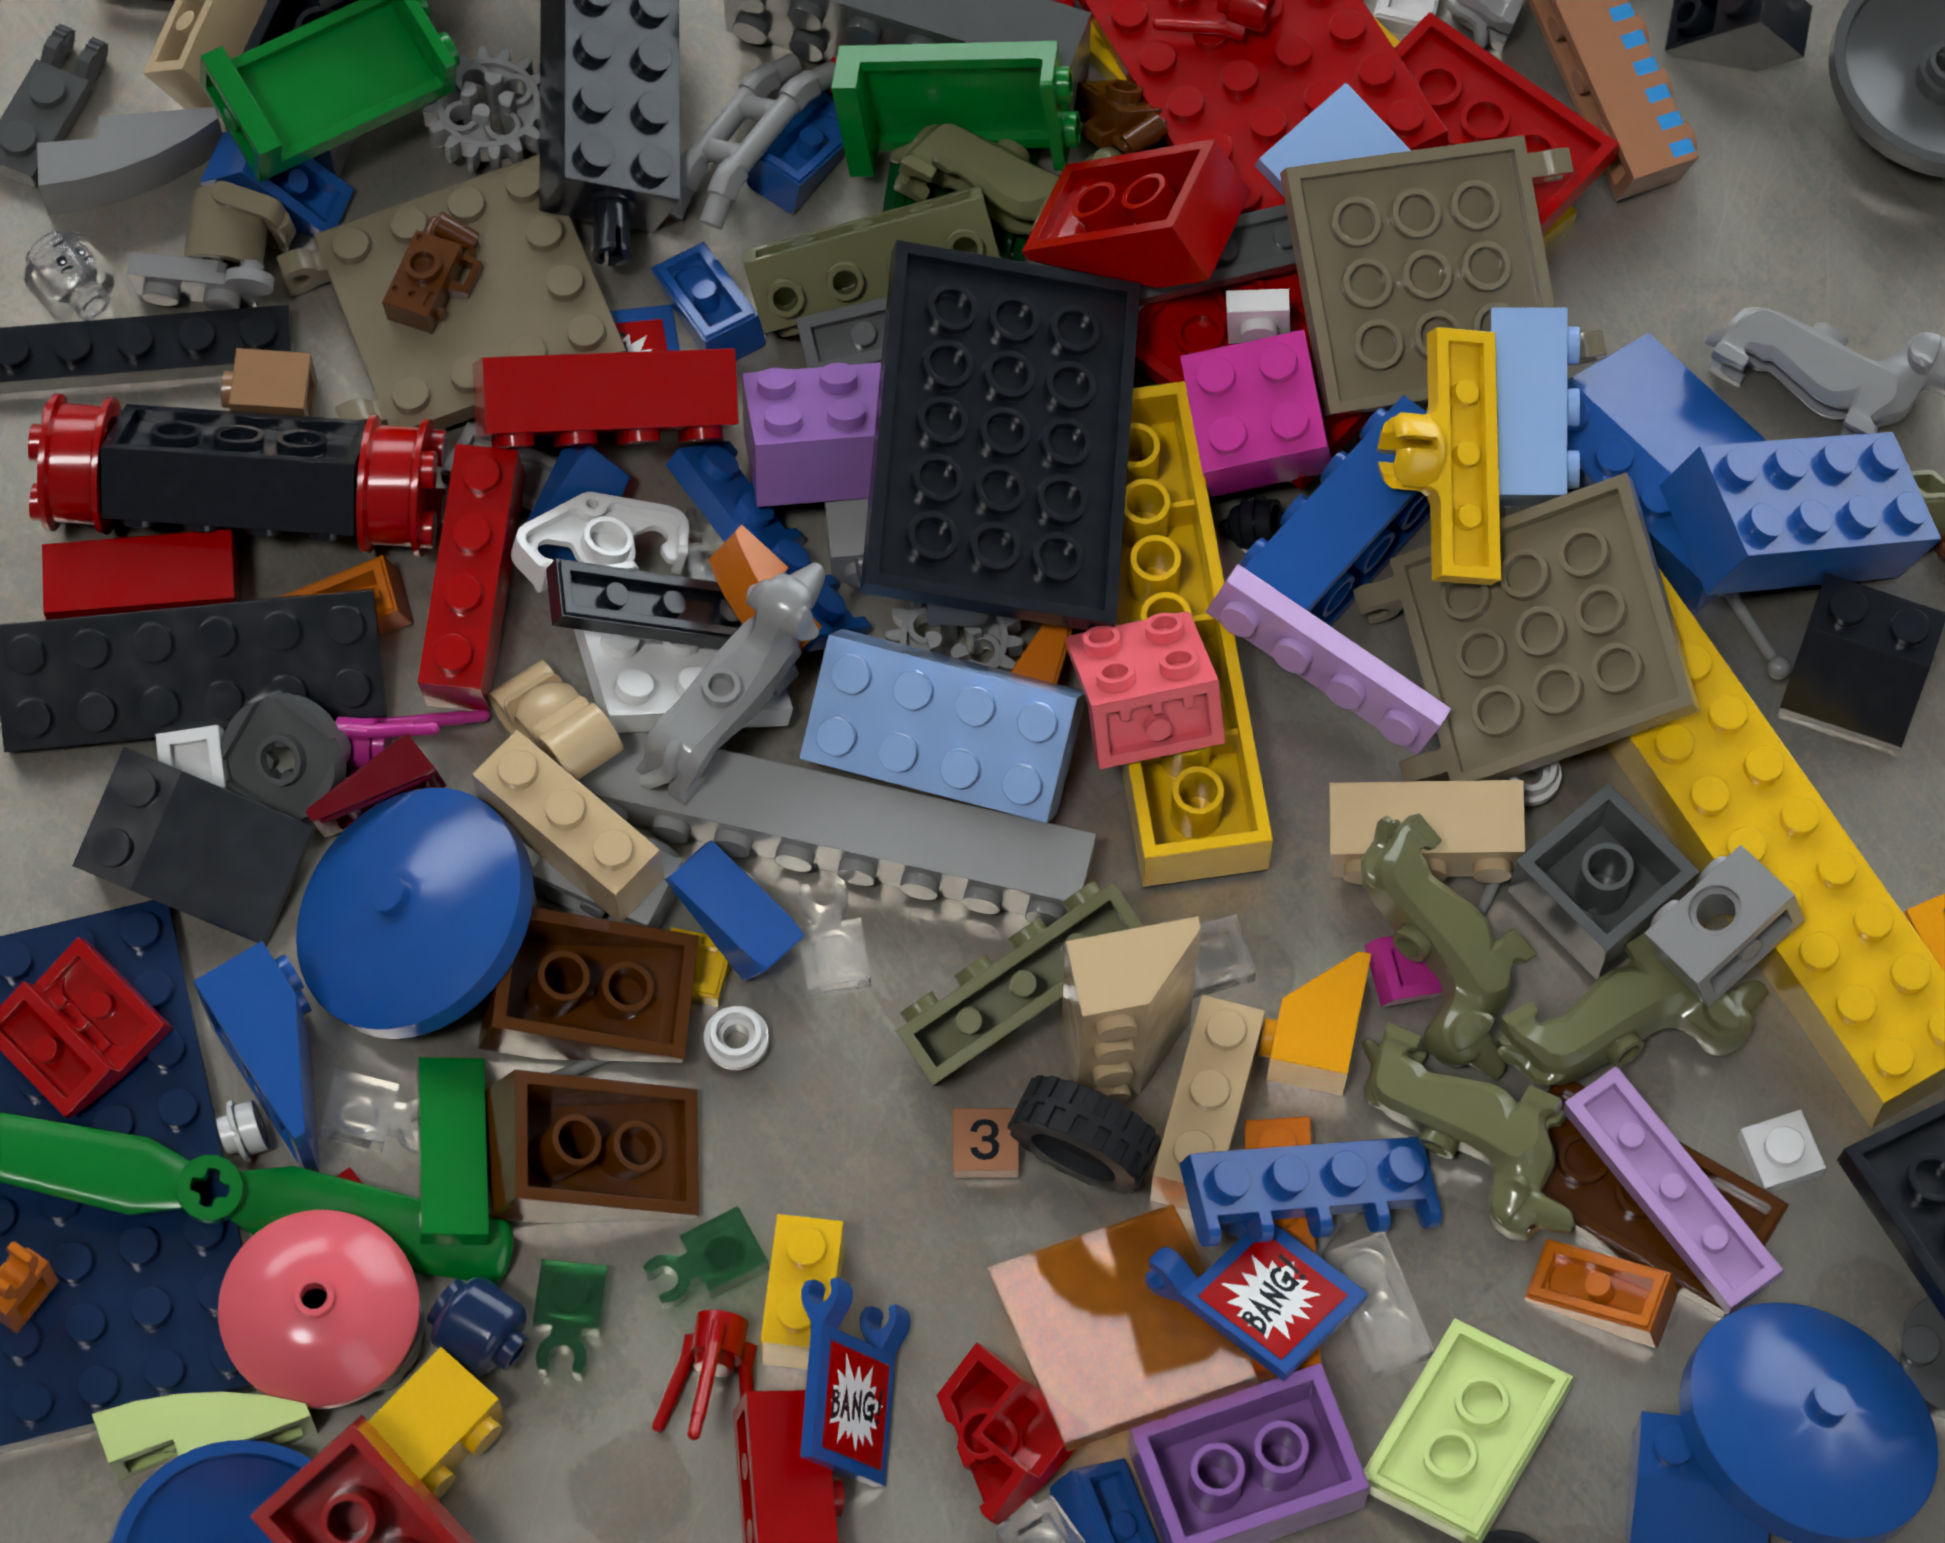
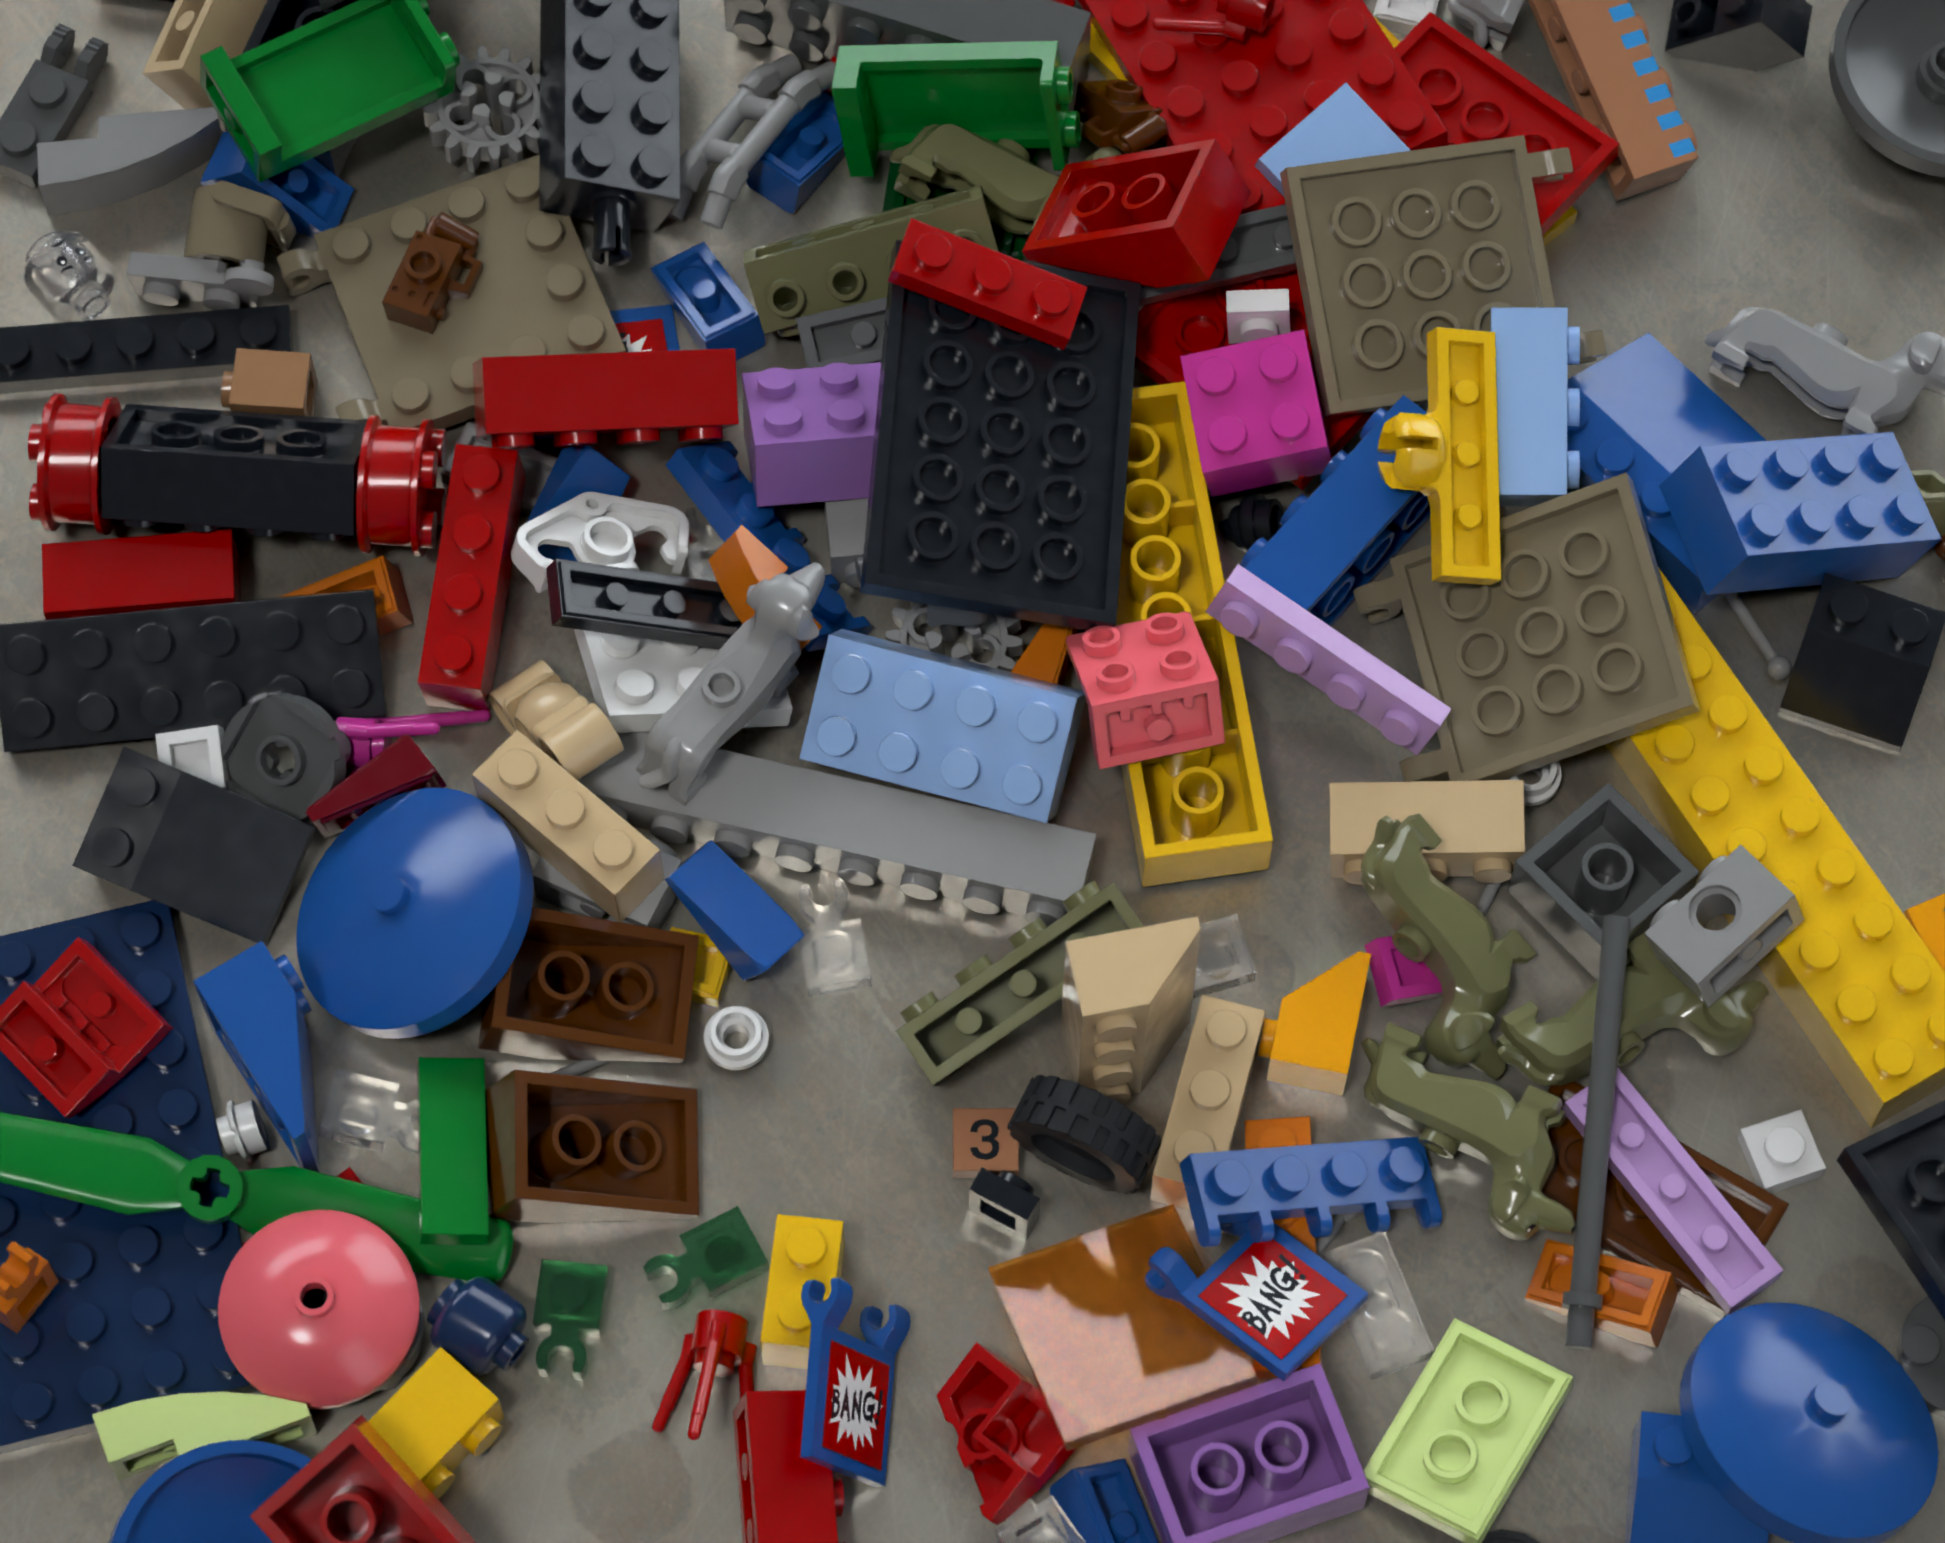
none -> red plate [887,218,1087,350]
none -> black plate [969,1168,1040,1240]
none -> dark grey bar [1562,915,1630,1350]

